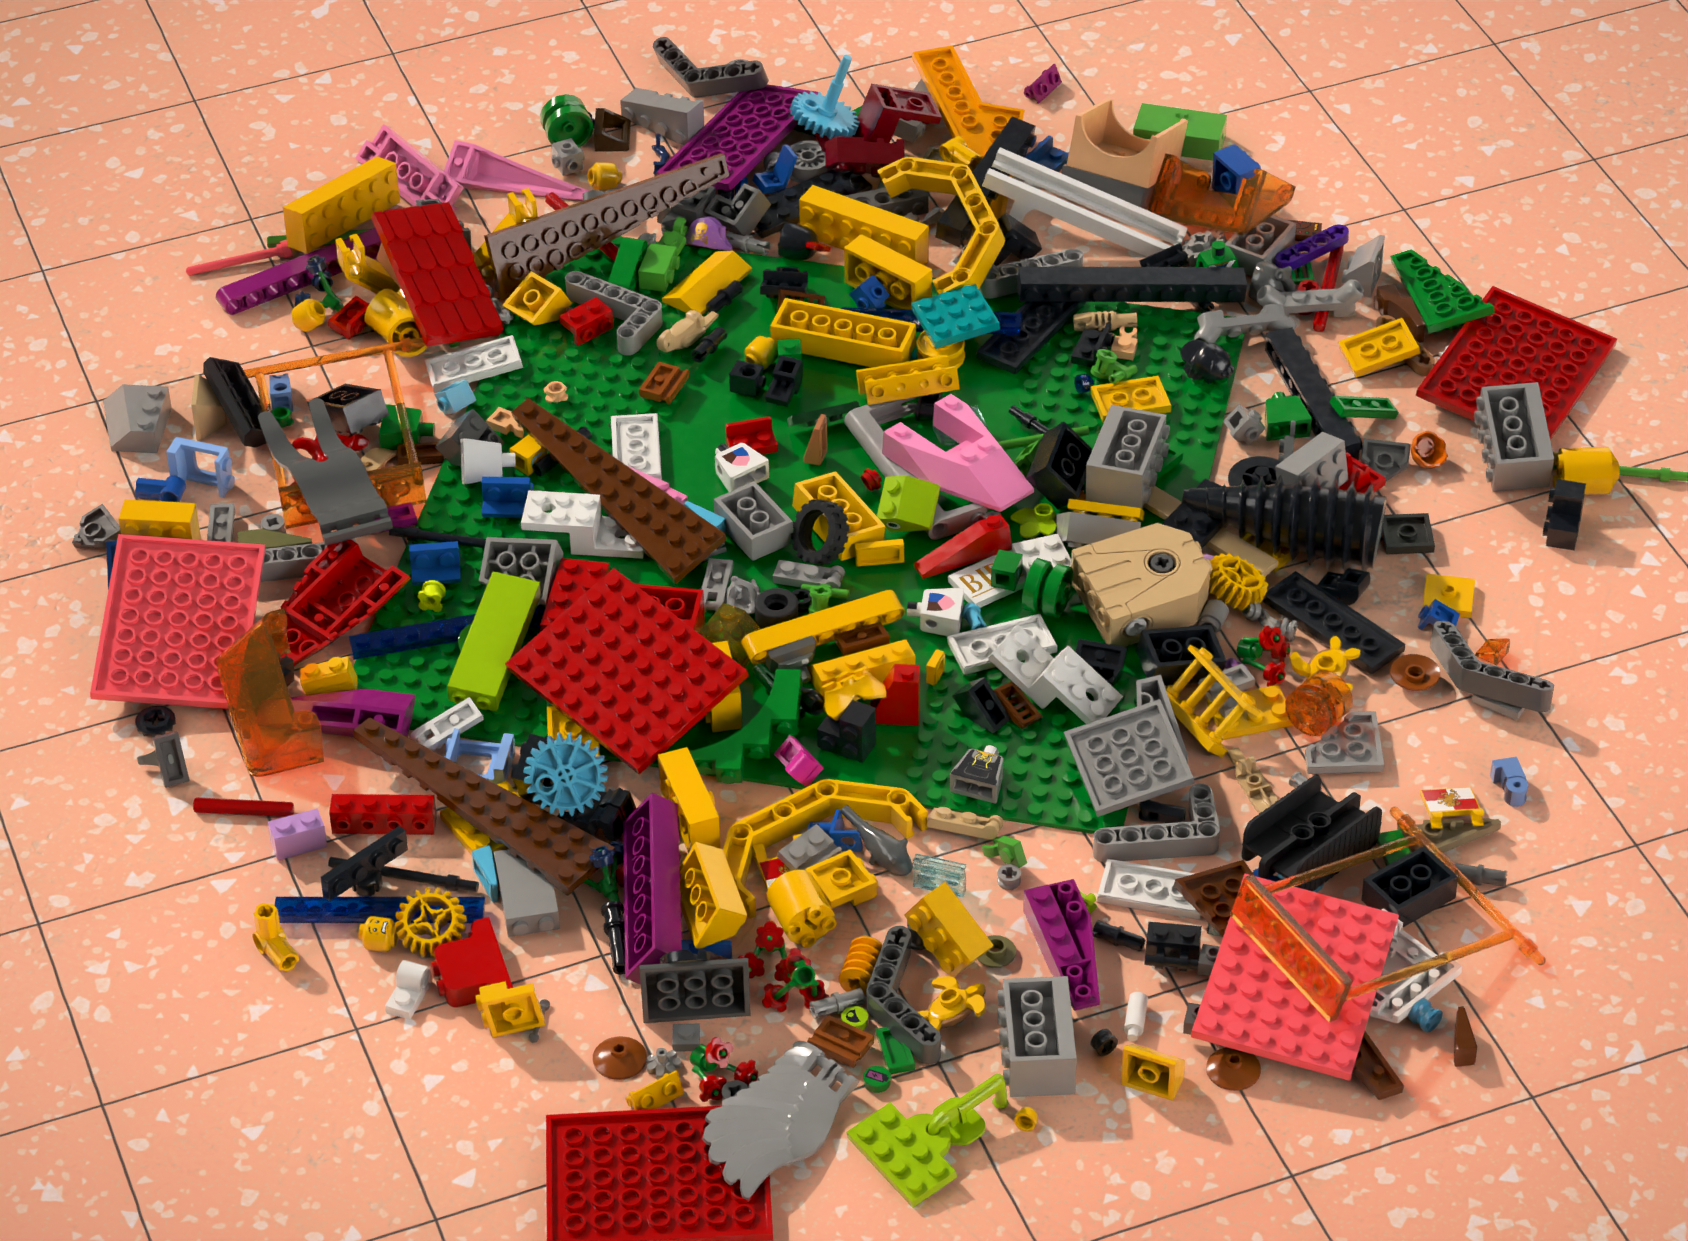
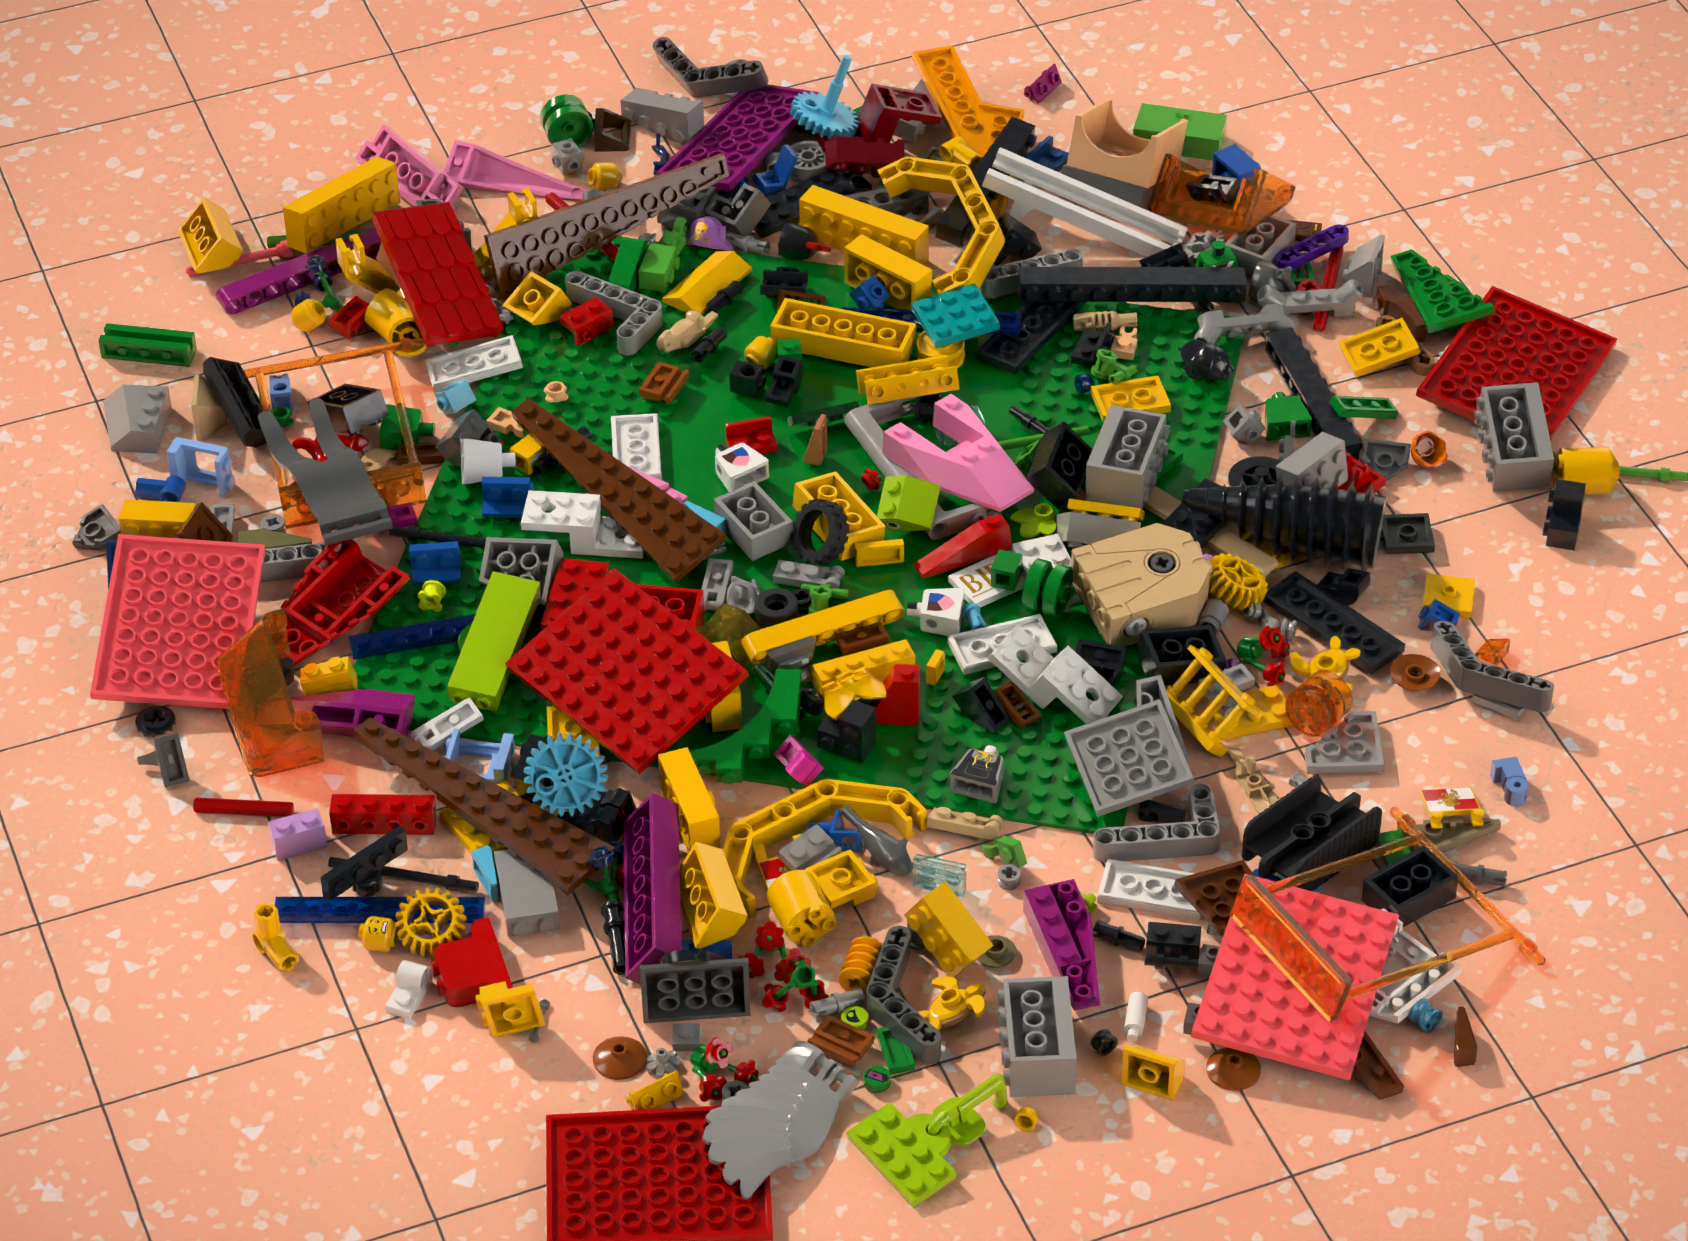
none -> green brick [98,323,197,367]
none -> reddish brown tile [176,502,233,542]
none -> yellow slope [178,197,243,274]
none -> black bracket [1185,174,1241,204]

